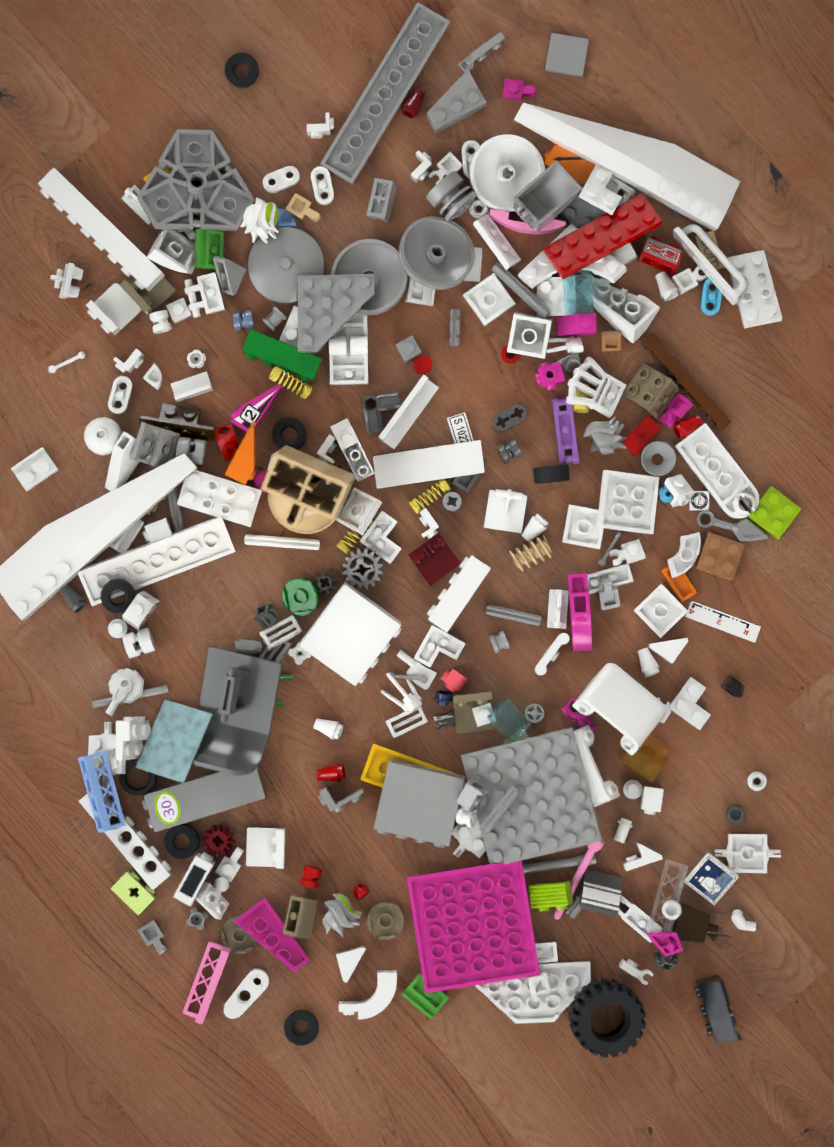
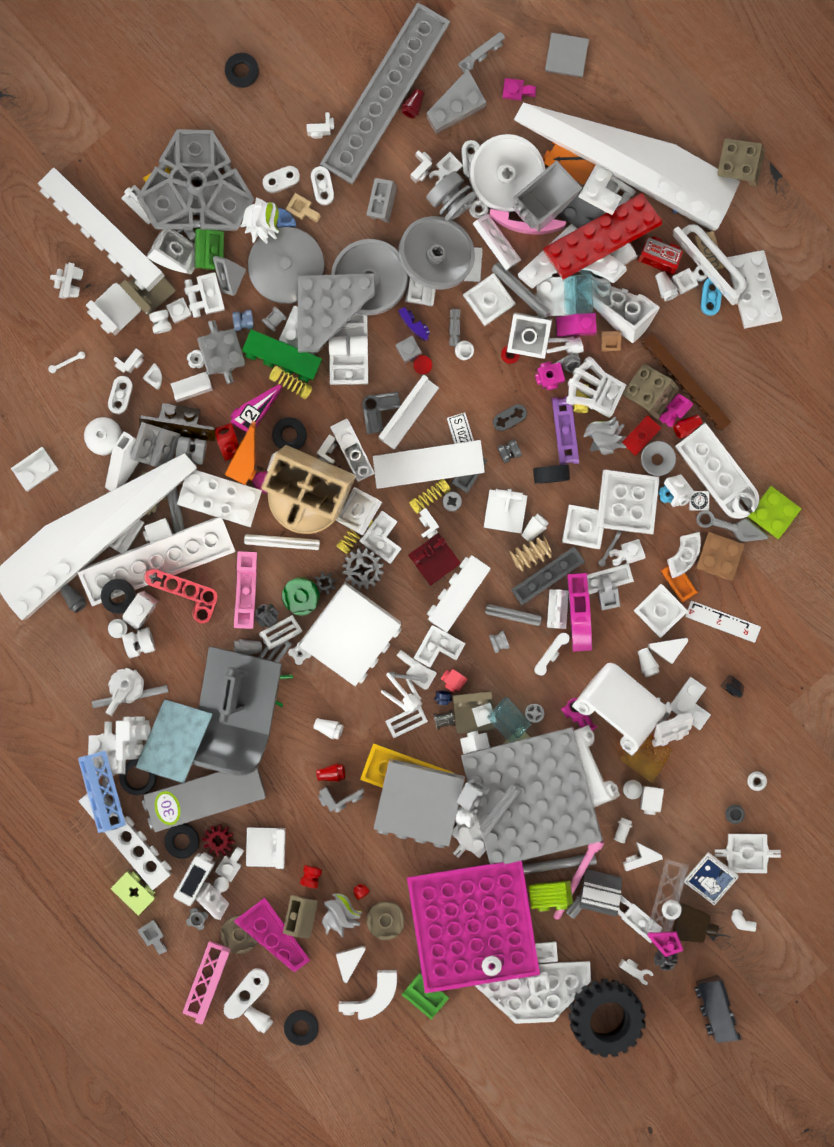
none -> coral beam [144,569,217,623]
none -> light grey plate [197,320,245,384]
none -> bright pink slope [234,552,257,629]
none -> white cone [244,1006,273,1034]
none -> dark purple slope [398,307,430,342]
none -> white plate [455,341,474,360]
none -> white plate [460,731,490,754]
none -> white plate [482,956,501,976]
none -> dark grey plate [511,546,585,605]
none -> white plate [652,712,694,747]
none -> dark tan bracket [717,139,765,187]

